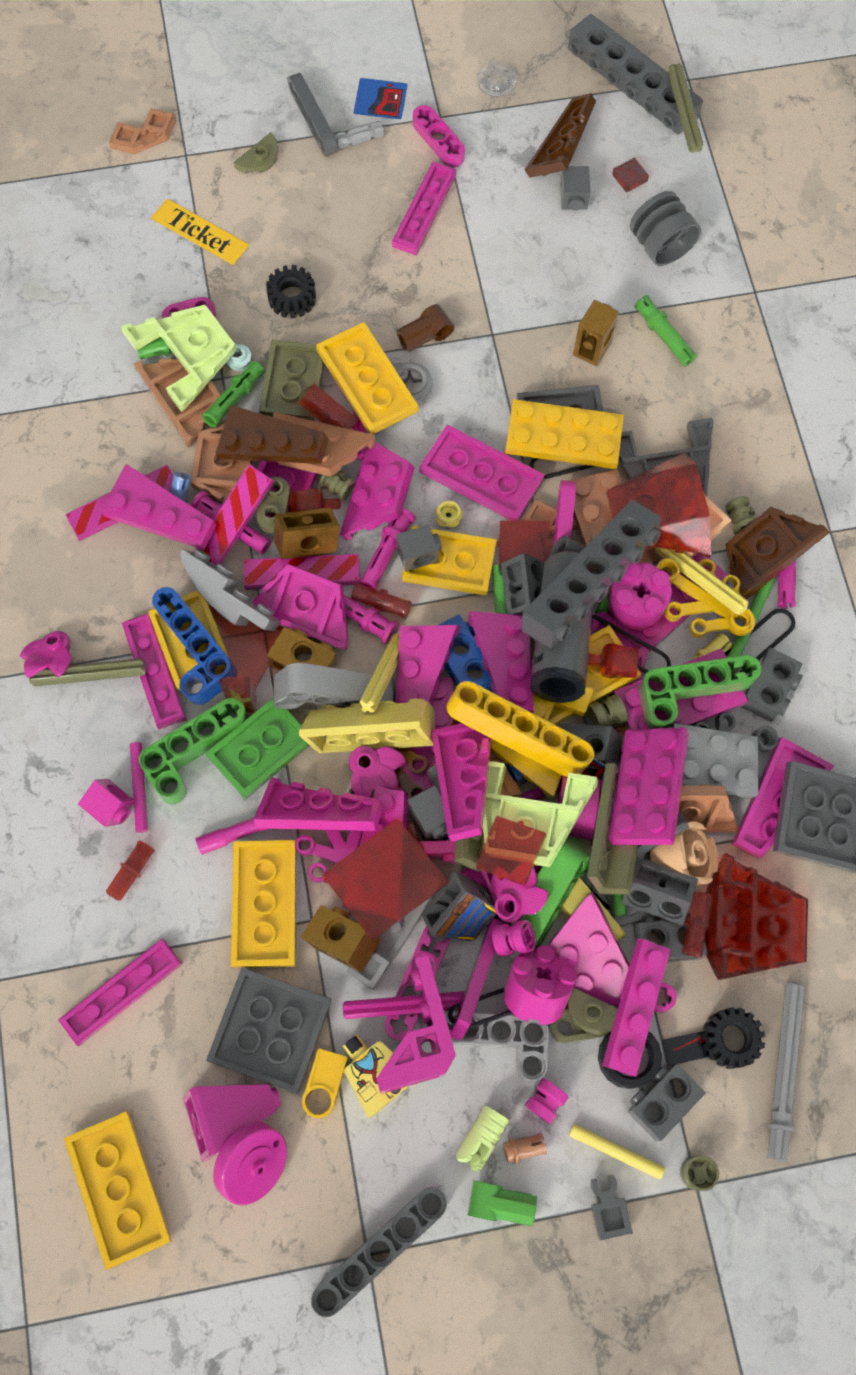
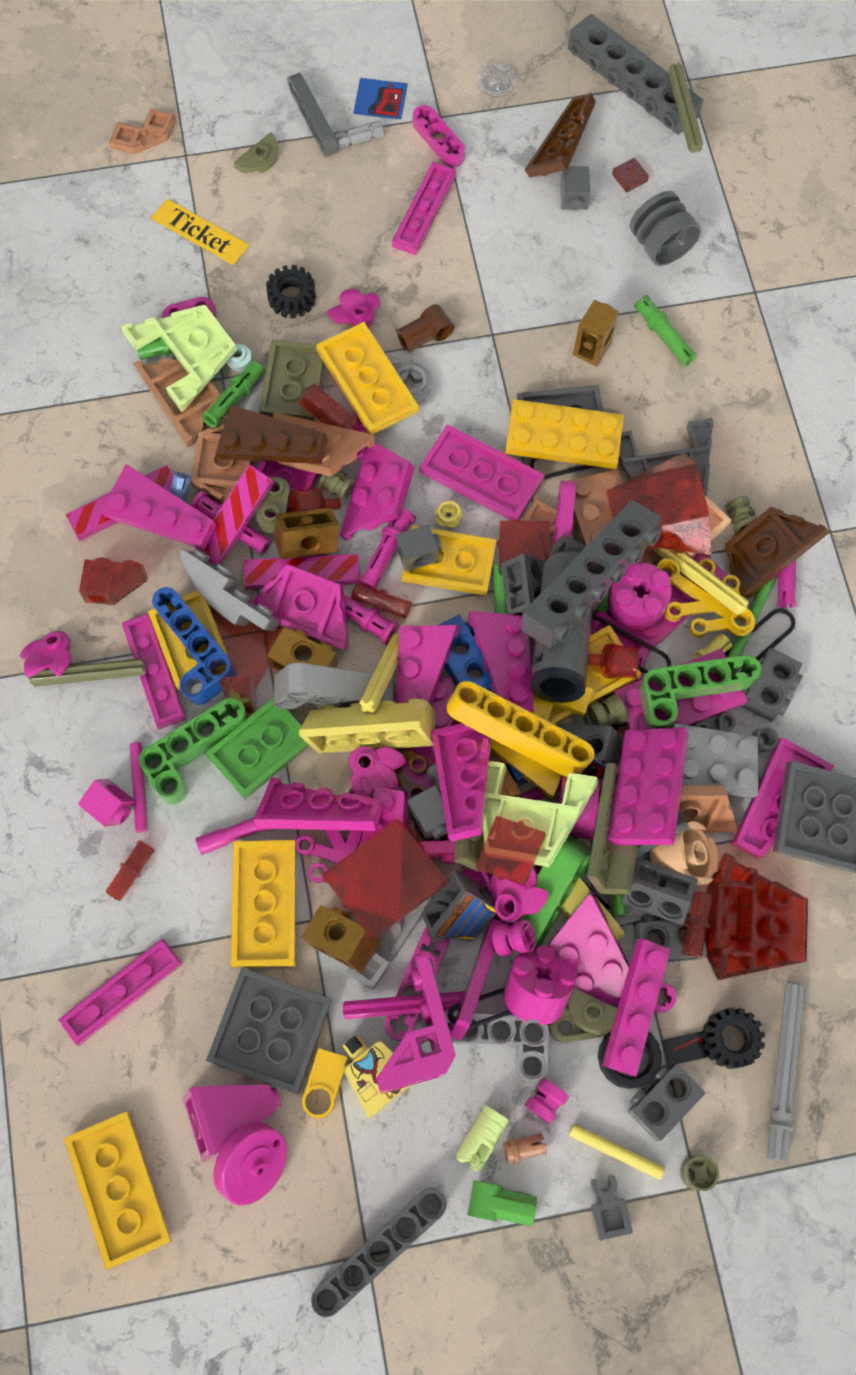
none -> clear red slope [79,558,148,605]
none -> dark pink plate [327,289,380,328]

